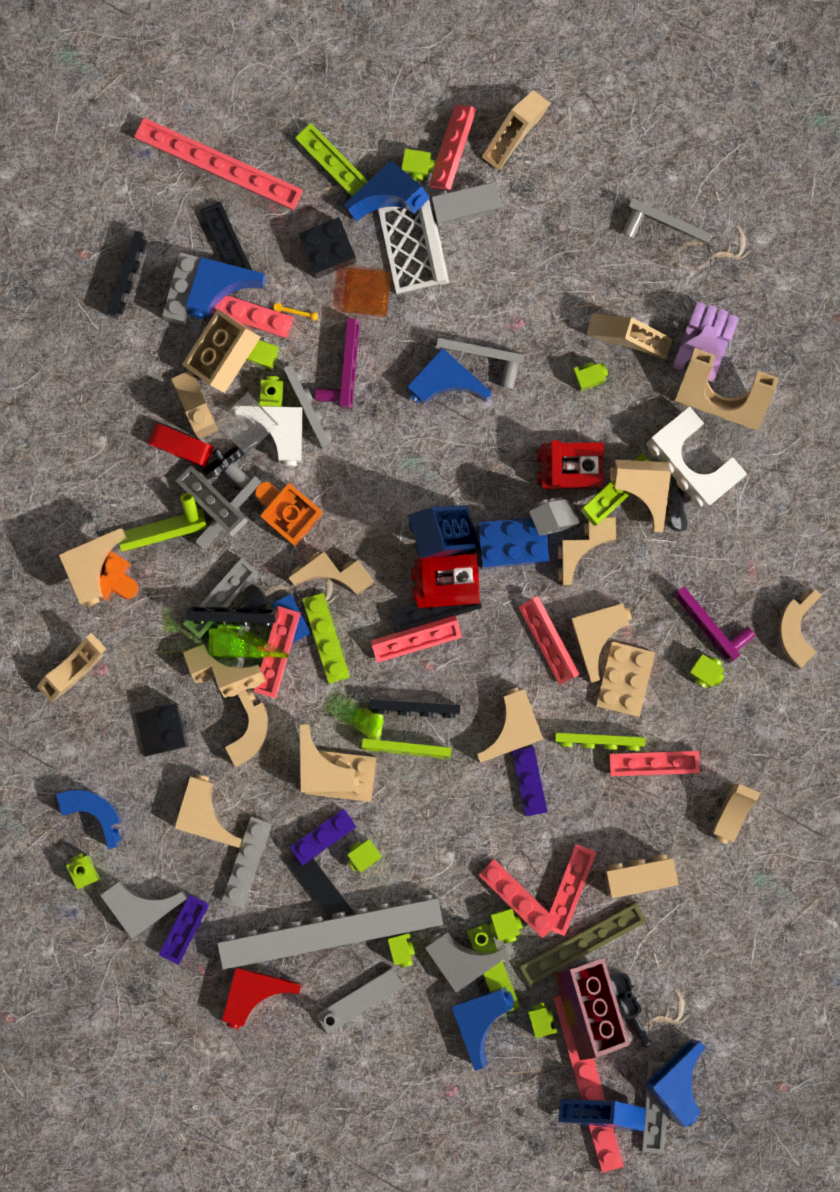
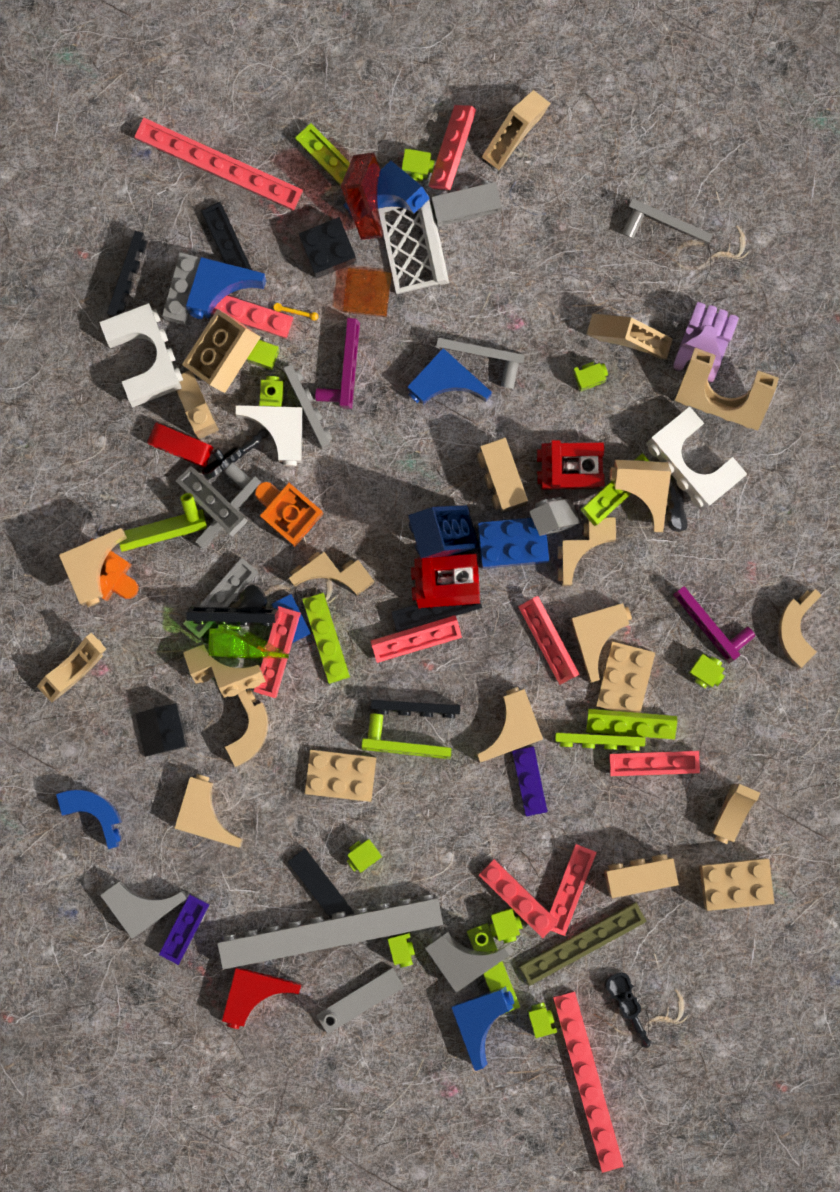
lime brick [66,853,100,890] -> none
clear tile [216,392,279,455] -> none
light grey plate [222,817,272,909] -> none
dark purple plate [289,809,357,866] -> none
tan arch [300,725,360,792] -> none
clear neon green bracket [350,706,384,739] -> none
dark red brick [554,958,630,1060] -> none
blue arch [558,1099,646,1131] -> none
light grey tile [641,1060,667,1154] -> none
blue arch [644,1039,706,1128] -> none
none -> white arch [99,303,183,407]
none -> clear red arch [341,152,384,240]
none -> tan brick [477,438,528,514]
none -> lime plate [586,709,678,740]
none -> tan brick [700,858,774,911]

